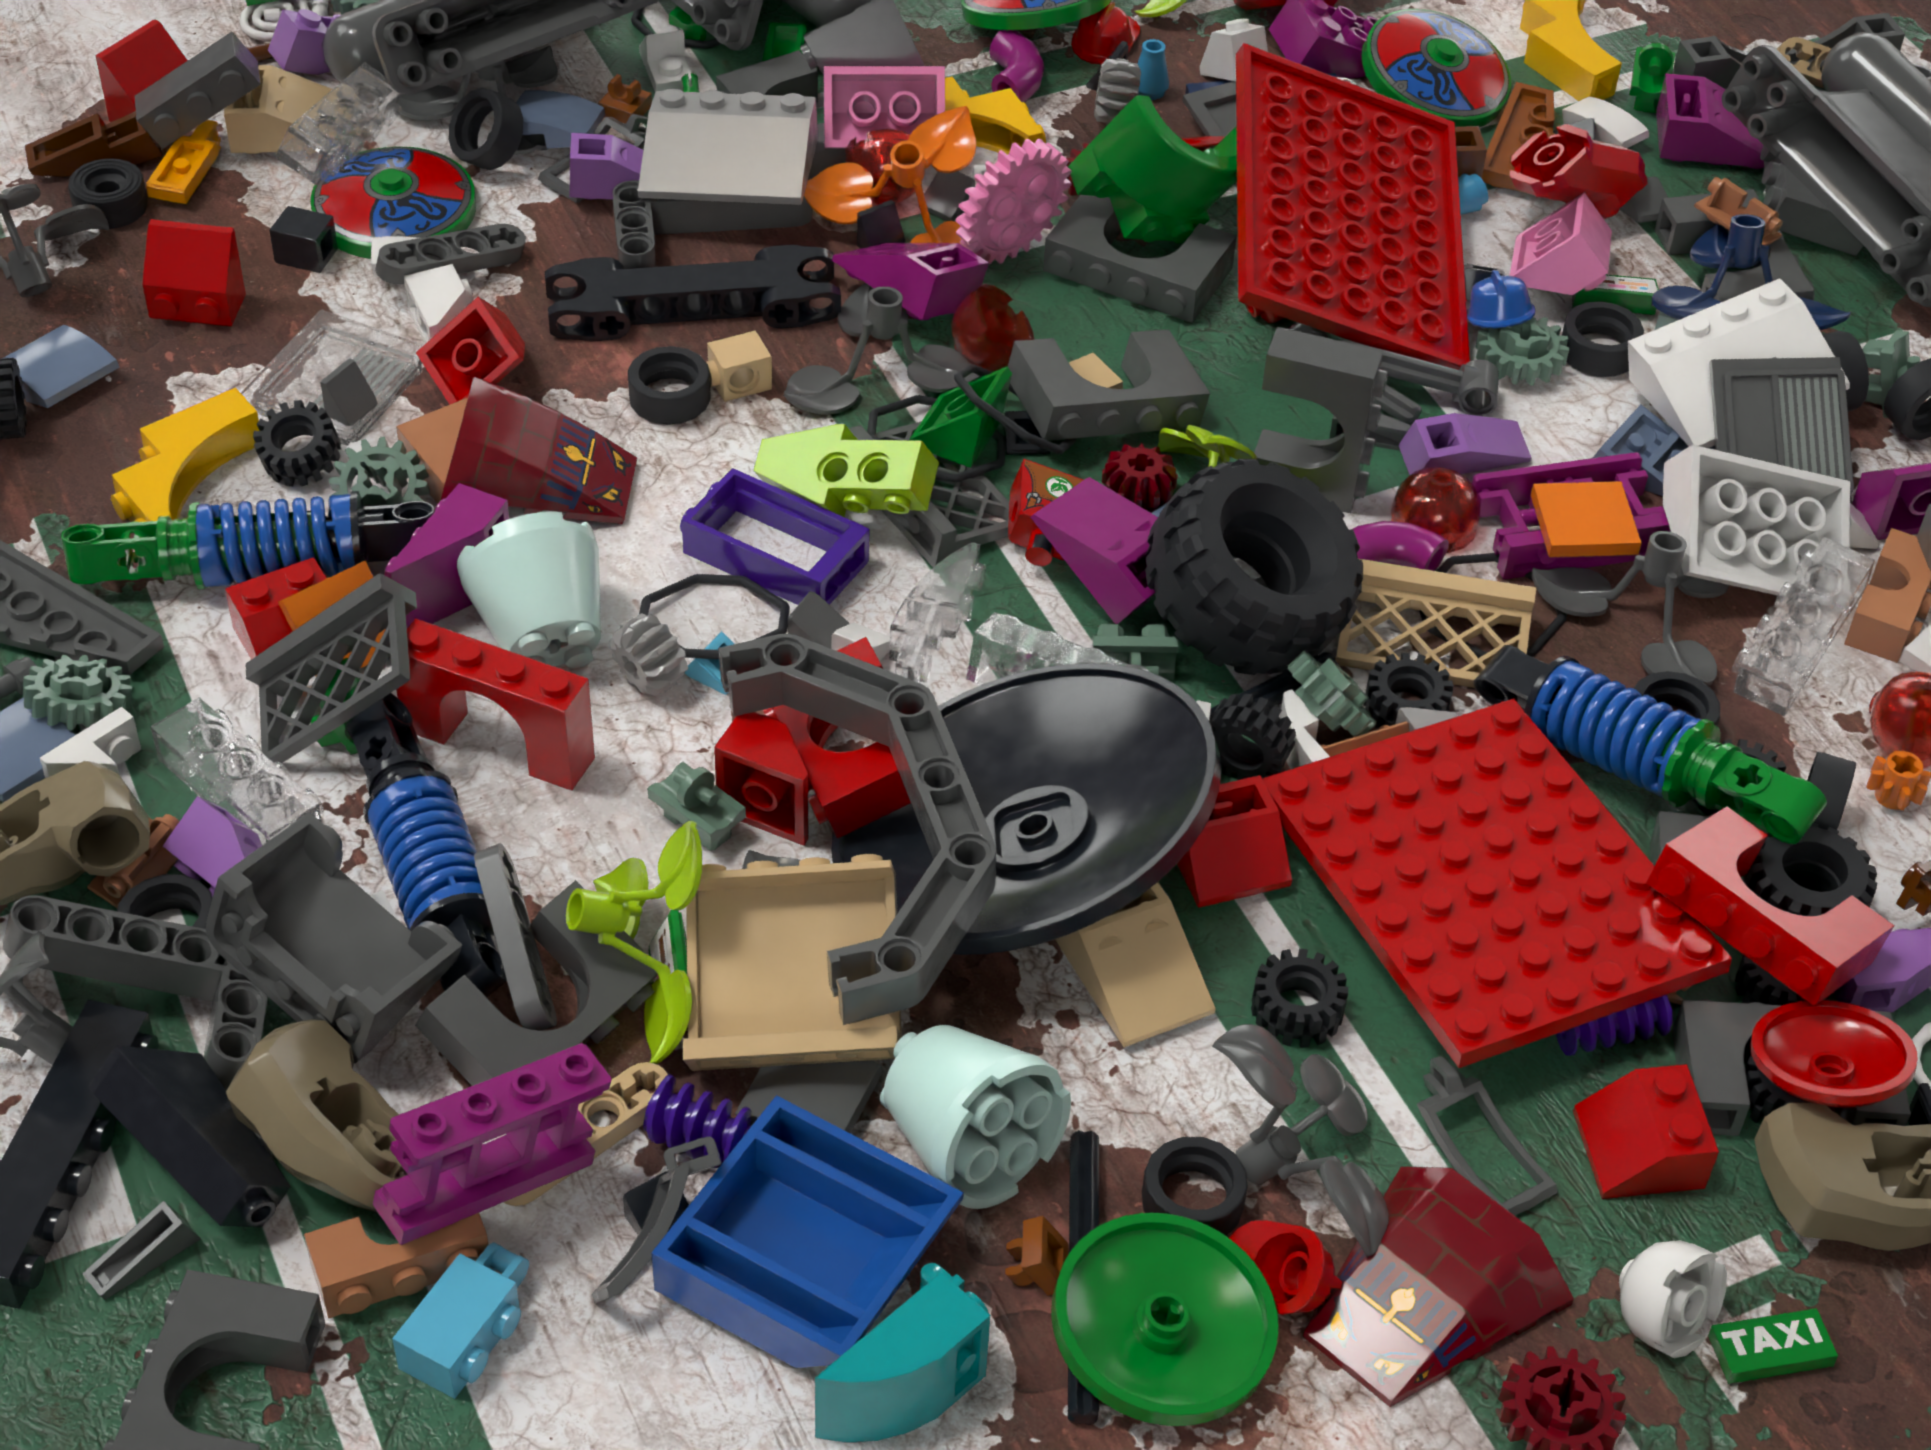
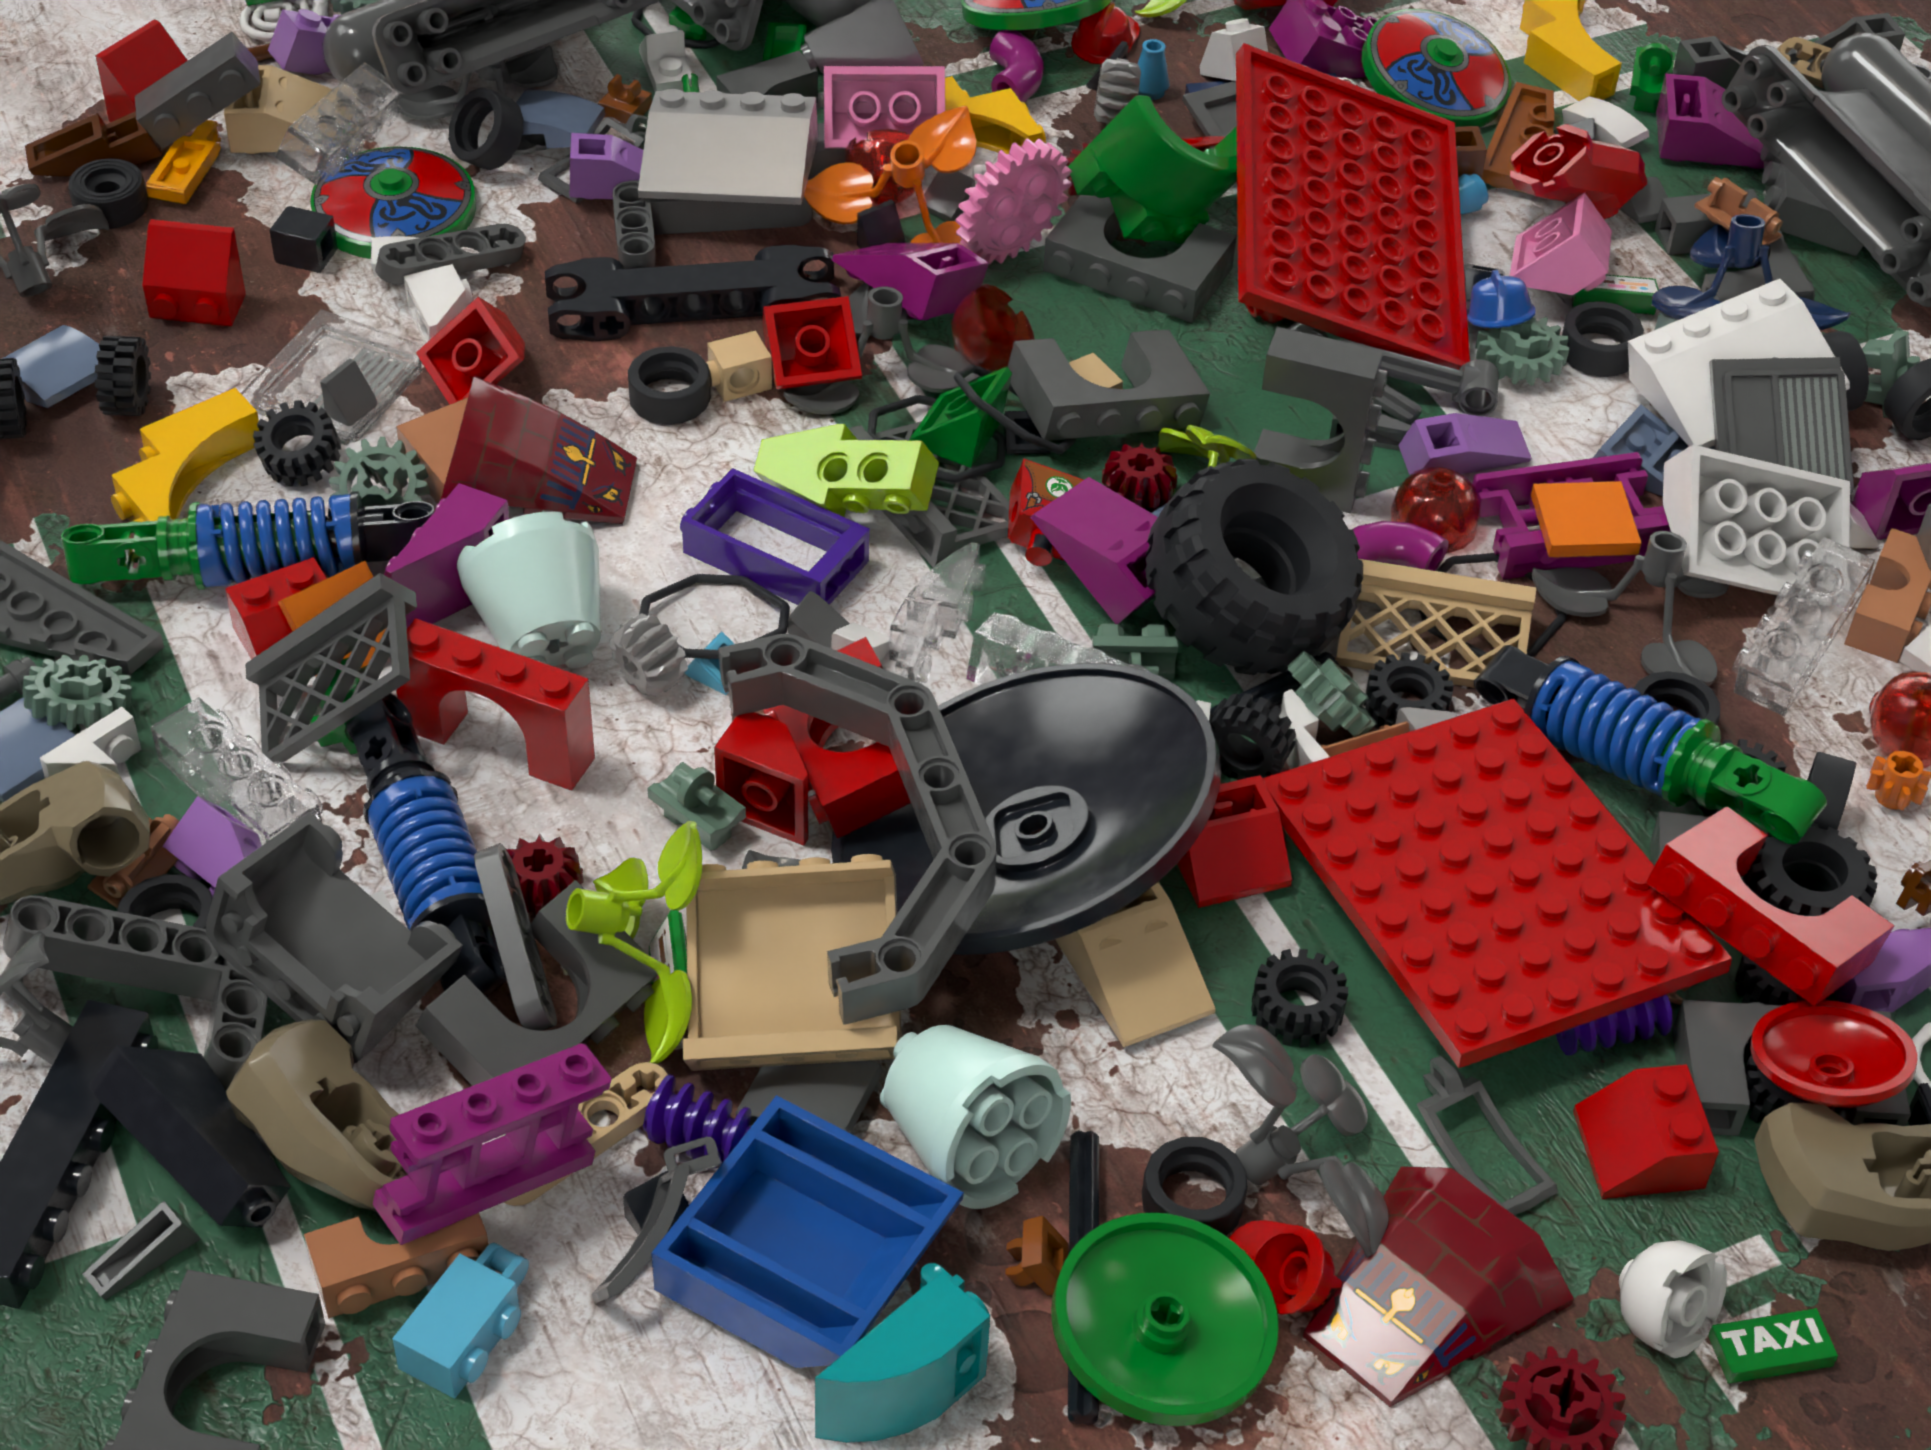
none -> black tyre [95,336,151,416]
none -> dark red gear [506,834,584,915]
none -> red slope [762,296,862,390]

